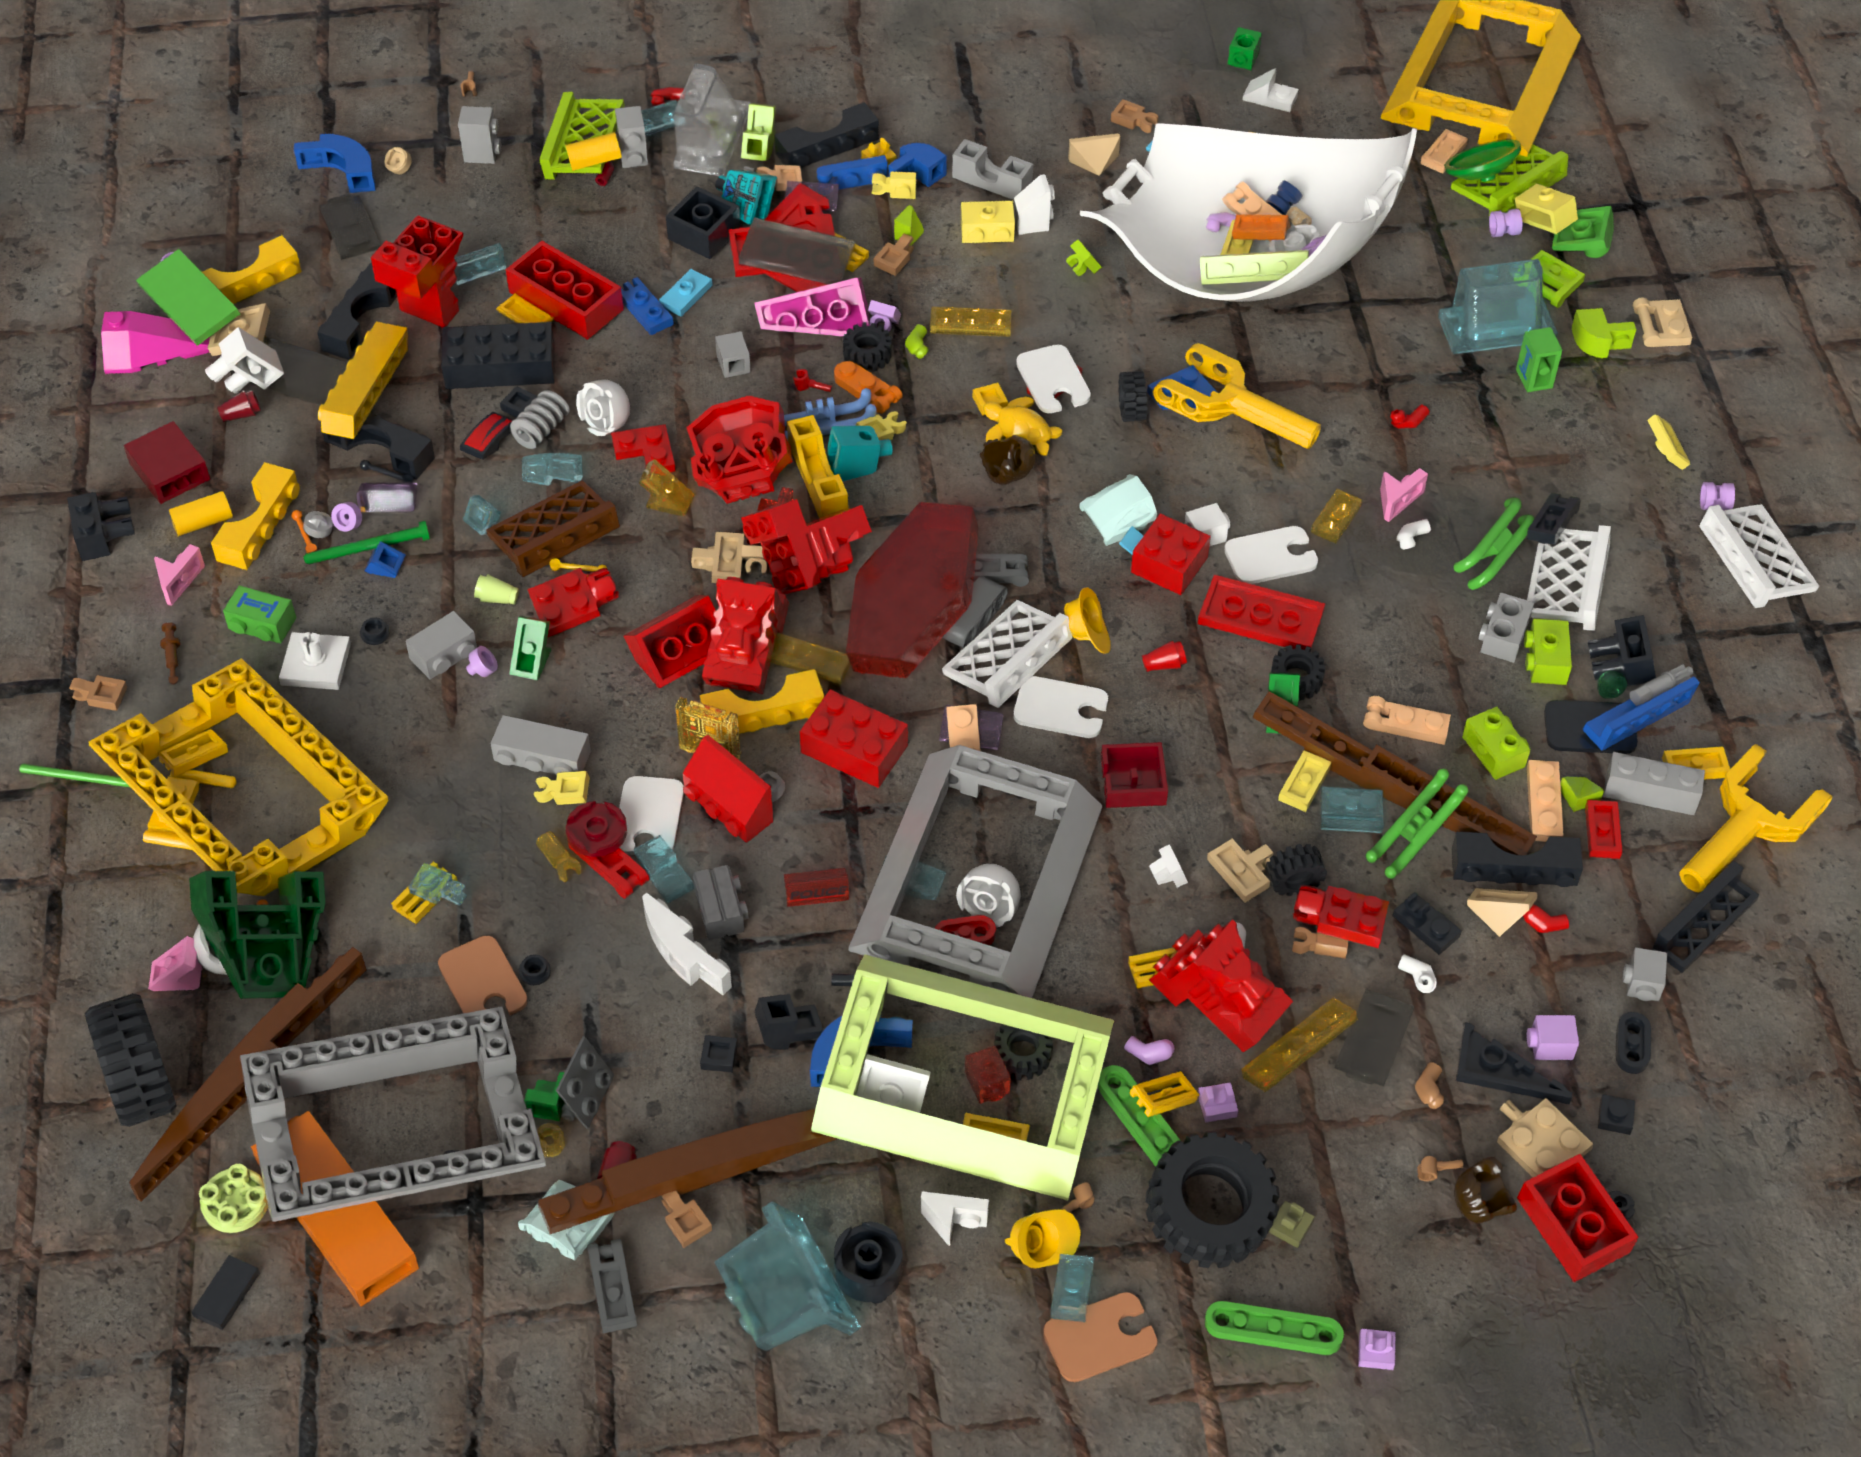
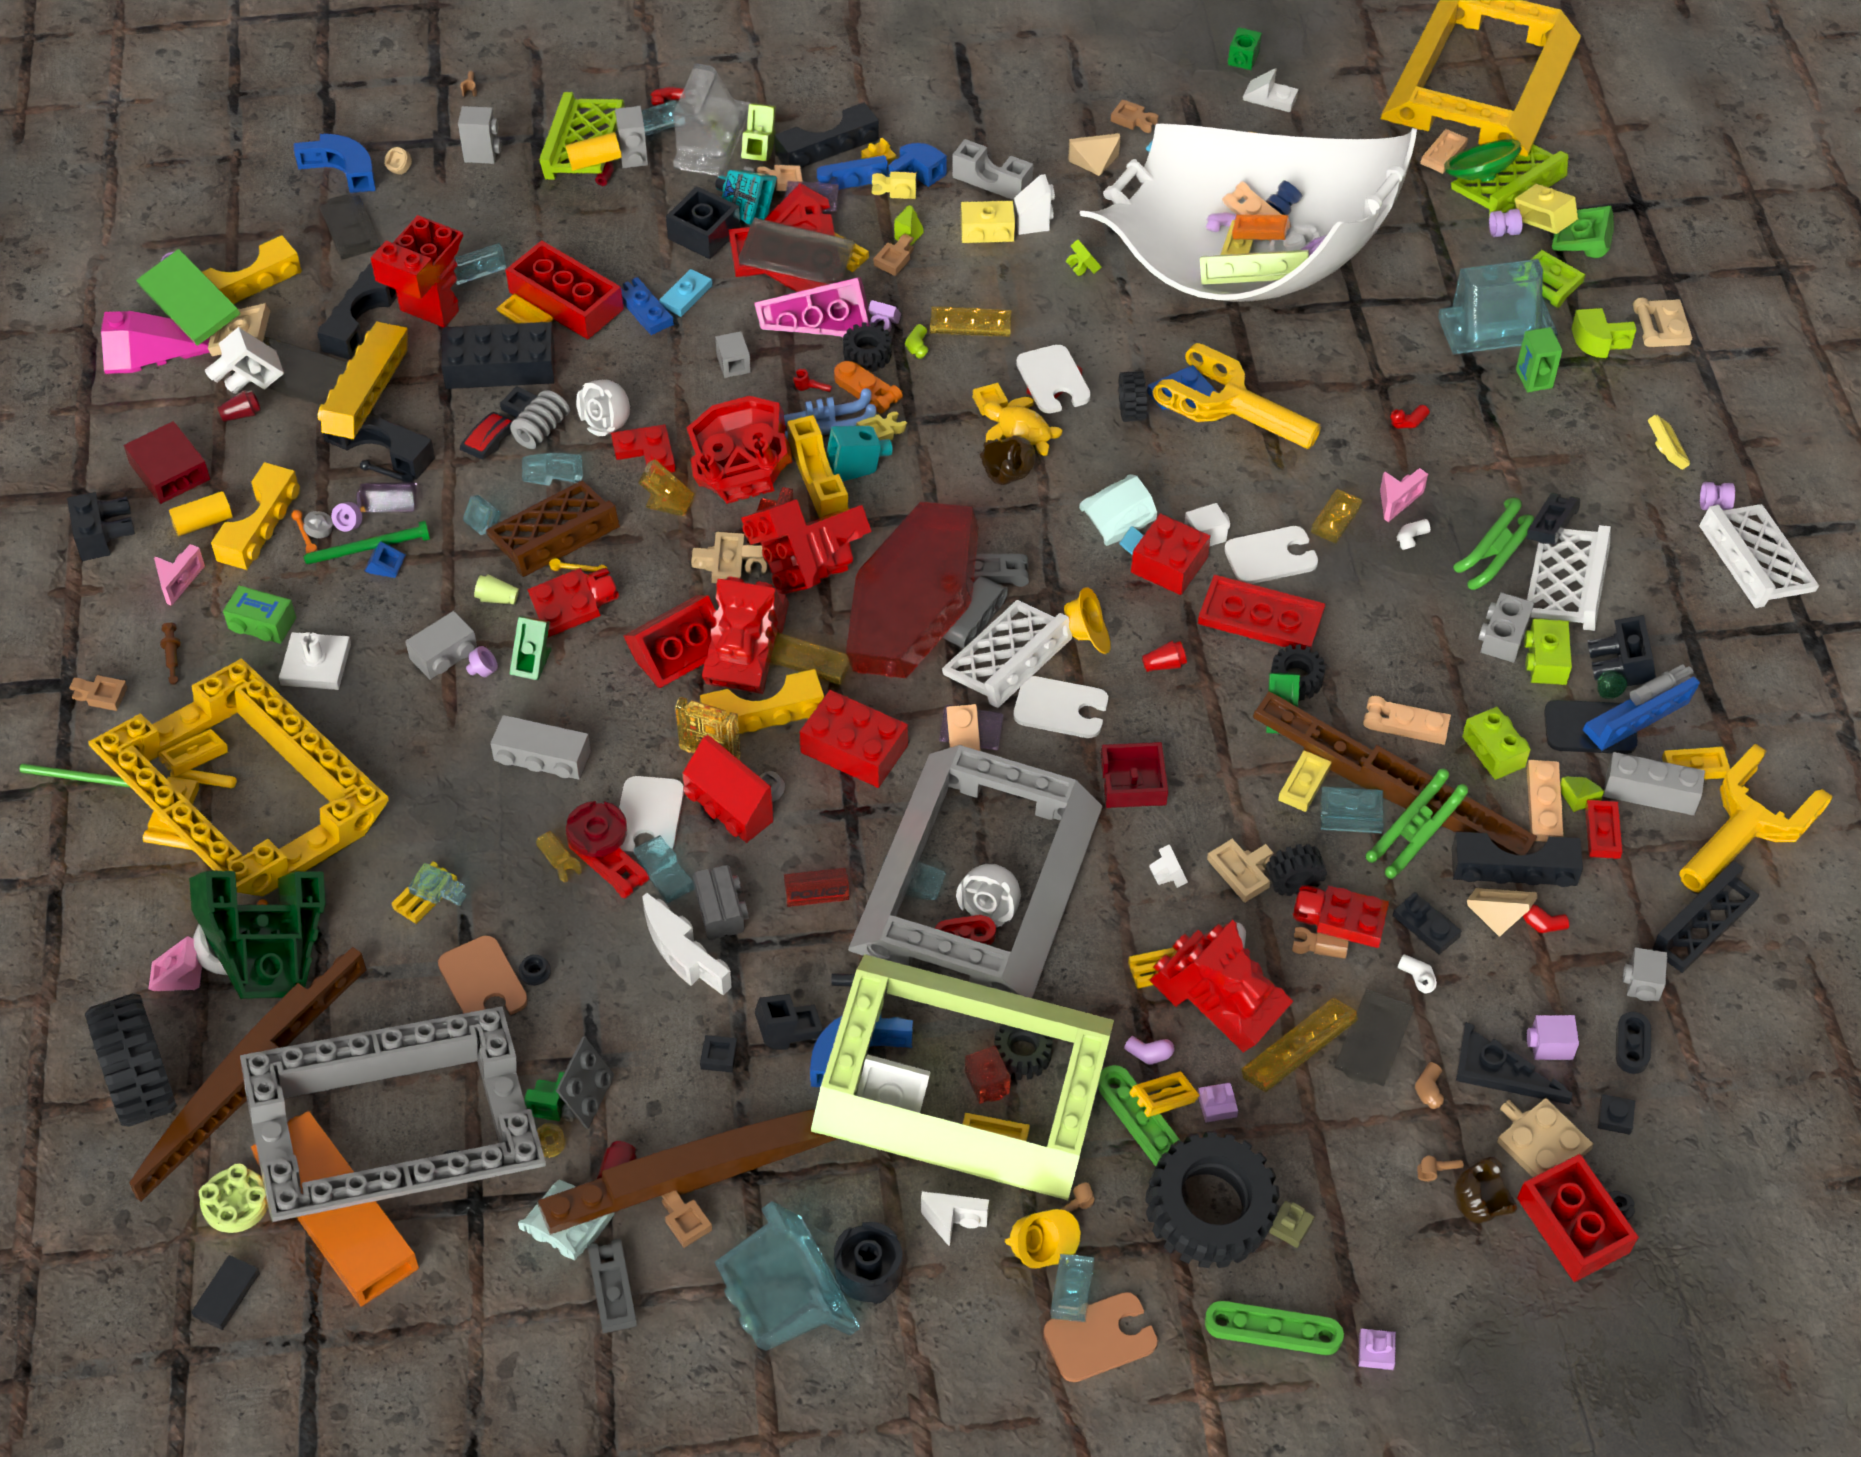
black plate [360,617,390,645] -> none
light yellow plate [534,771,590,805] -> none
tan piece [1286,207,1312,226] -> none

